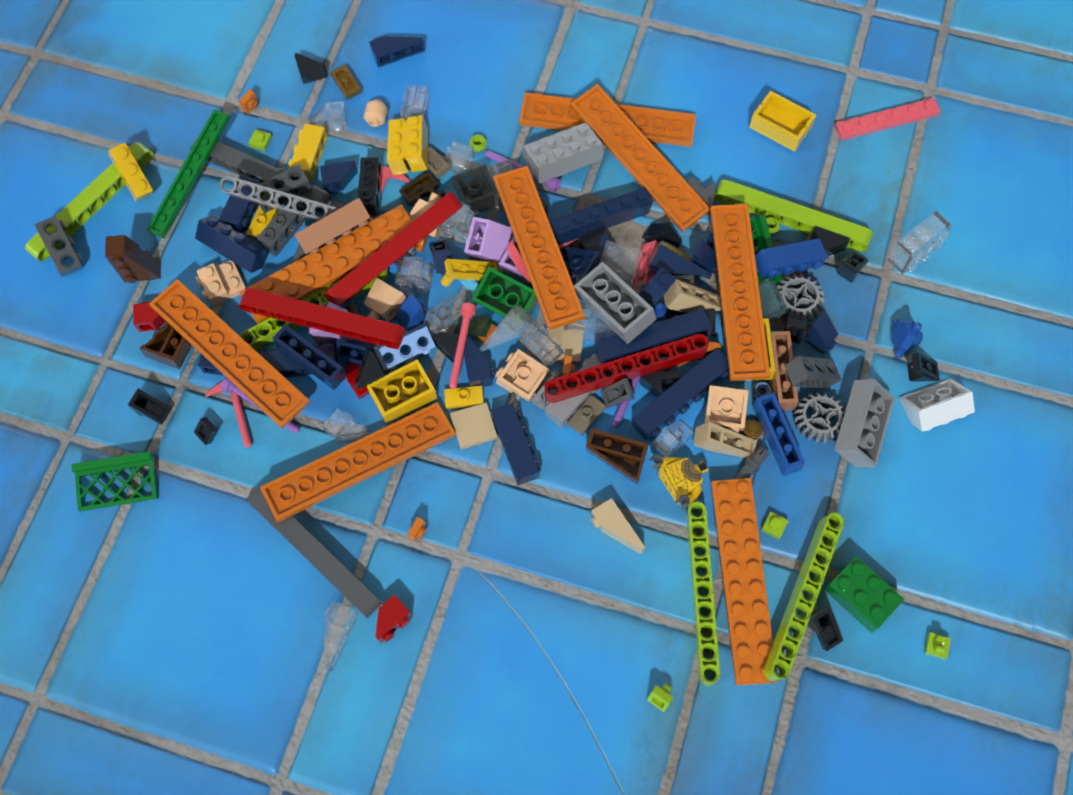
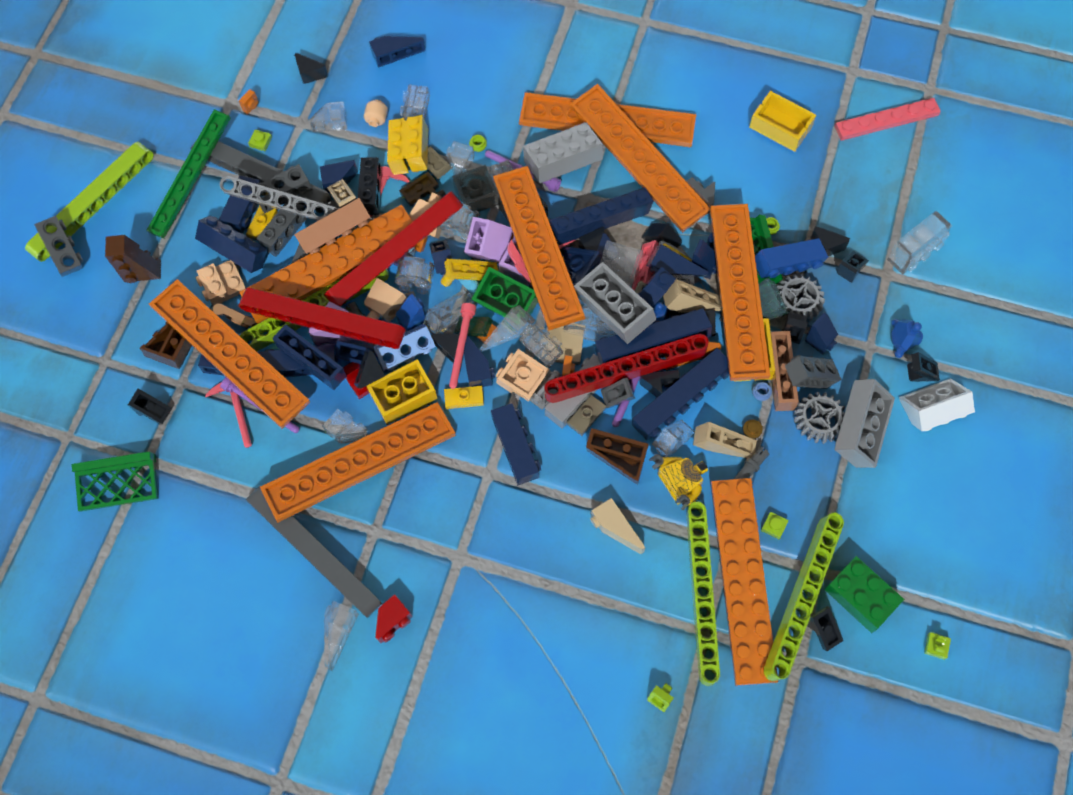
yellow brick [108,143,153,202] -> none
red slope [133,302,166,332] -> none
black plate [194,417,218,445] -> none
yellow brick [288,124,328,181] -> none
pearl gold plate [330,65,362,100] -> none
orange plate [407,517,427,542] -> none
tan tile [450,402,498,450] -> none
light nougat plate [704,385,749,433] -> none
lime beam [714,180,873,252] -> none
blue brick [753,393,805,476] -> none
none -> medium nougat plate [213,303,257,328]
none -> tan slope [327,179,356,208]

